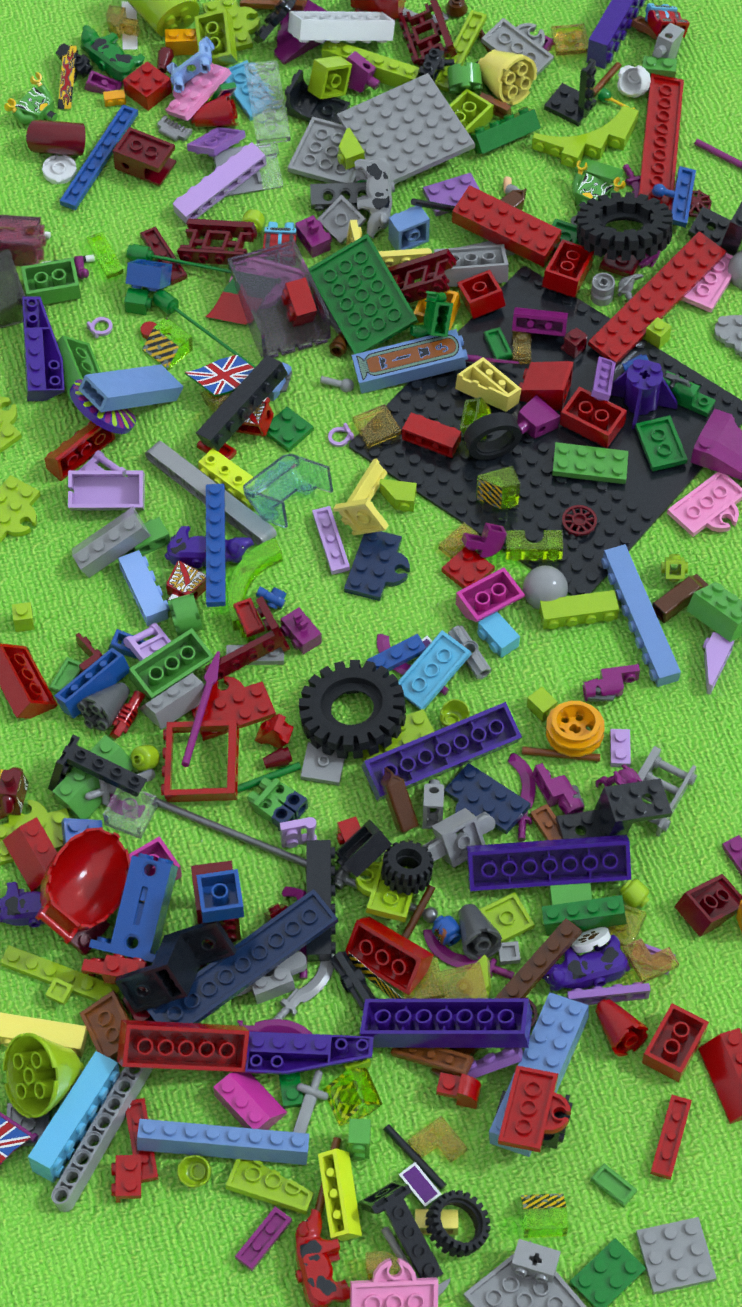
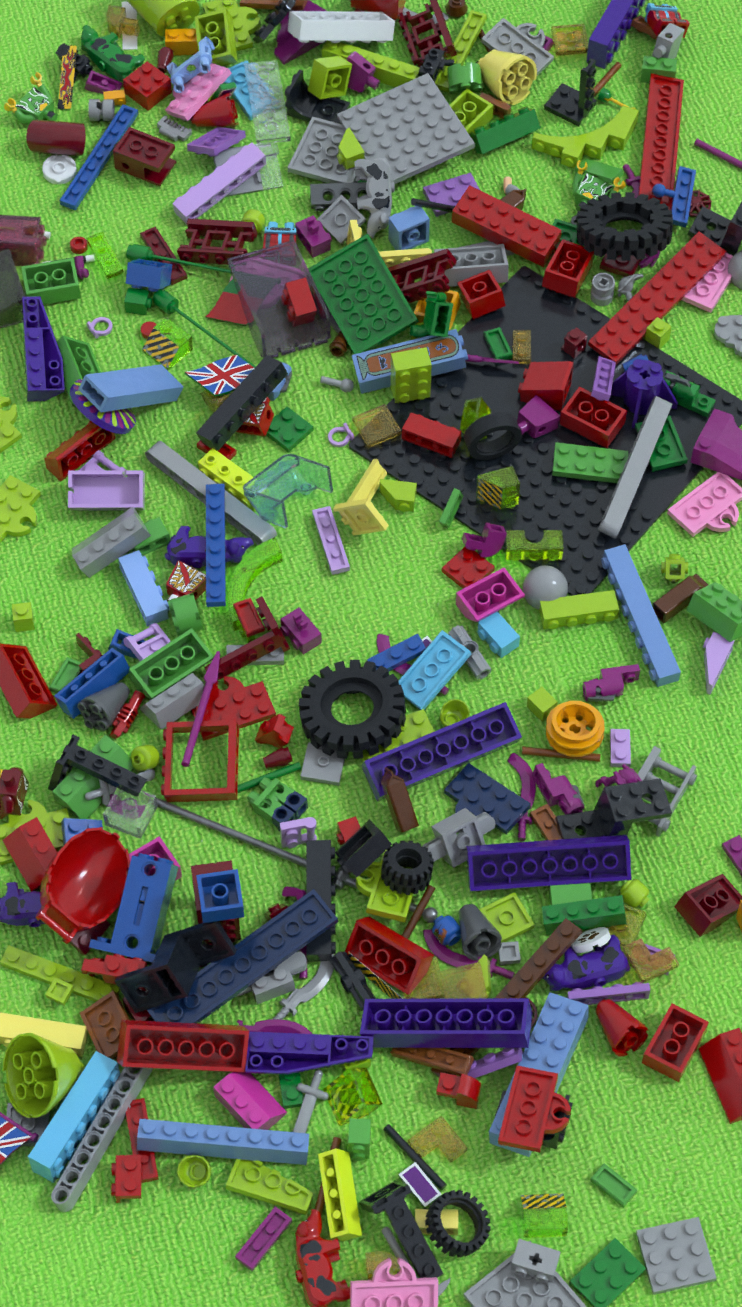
blue plate [256,586,287,610] -> none
dark blue plate [344,531,410,601] -> none
light grey torso [422,779,444,829] -> none
clear yellow plate [439,522,478,559] -> none
light yellow wedge [455,357,521,412] -> none
magenta brick [512,307,568,336] -> none
dark red wheel [562,505,597,537] -> none
white hair [617,65,651,98] -> none
red plate [650,1095,692,1180] -> none
none -> red tile [70,237,88,254]
none -> light grey wheel [89,99,115,122]
none -> lime brick [390,347,432,403]
none -> bright green tile [439,488,464,528]
none -> light grey beam [598,396,672,538]

